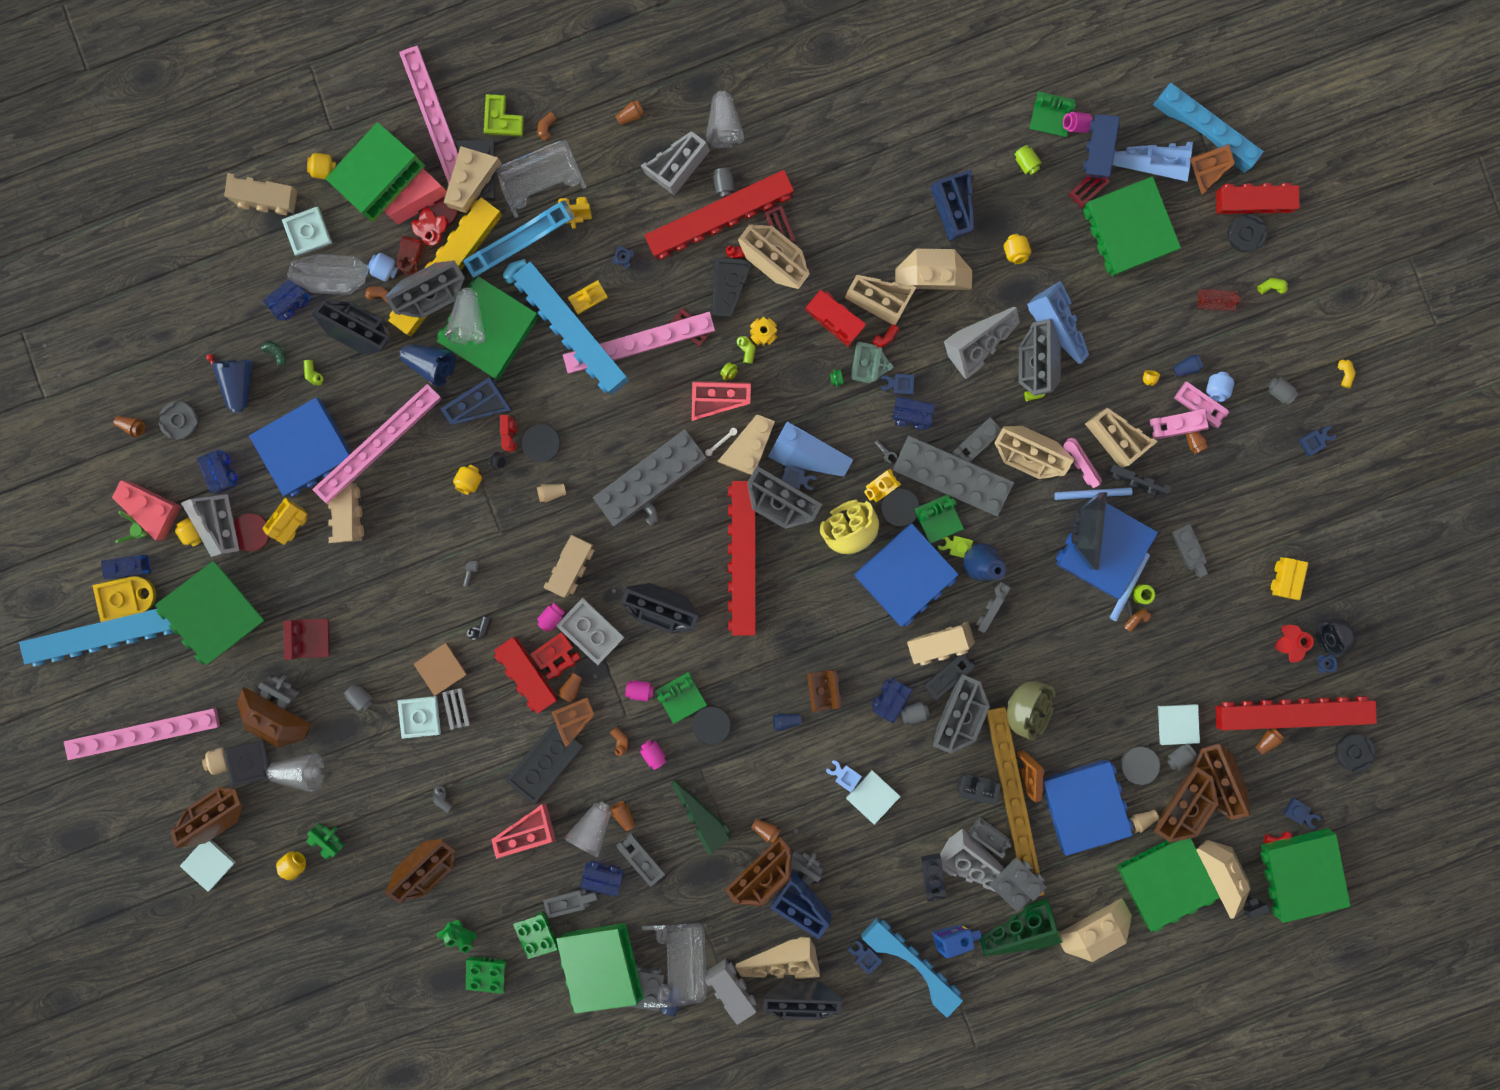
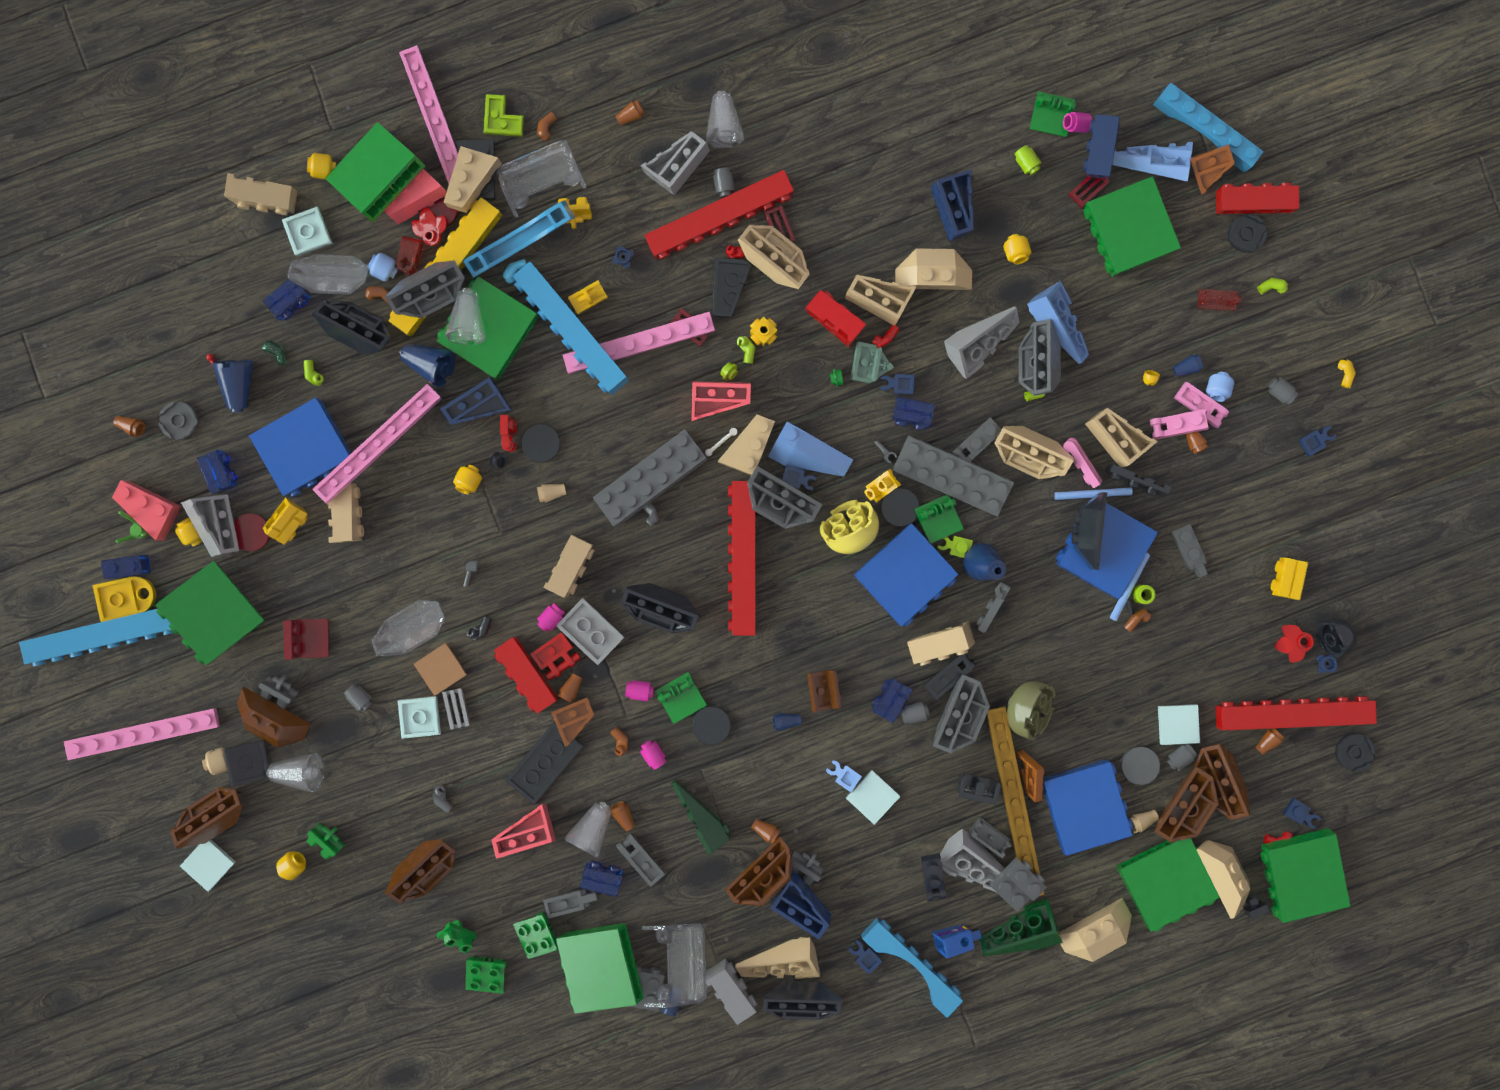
none -> clear wedge [371,600,445,656]

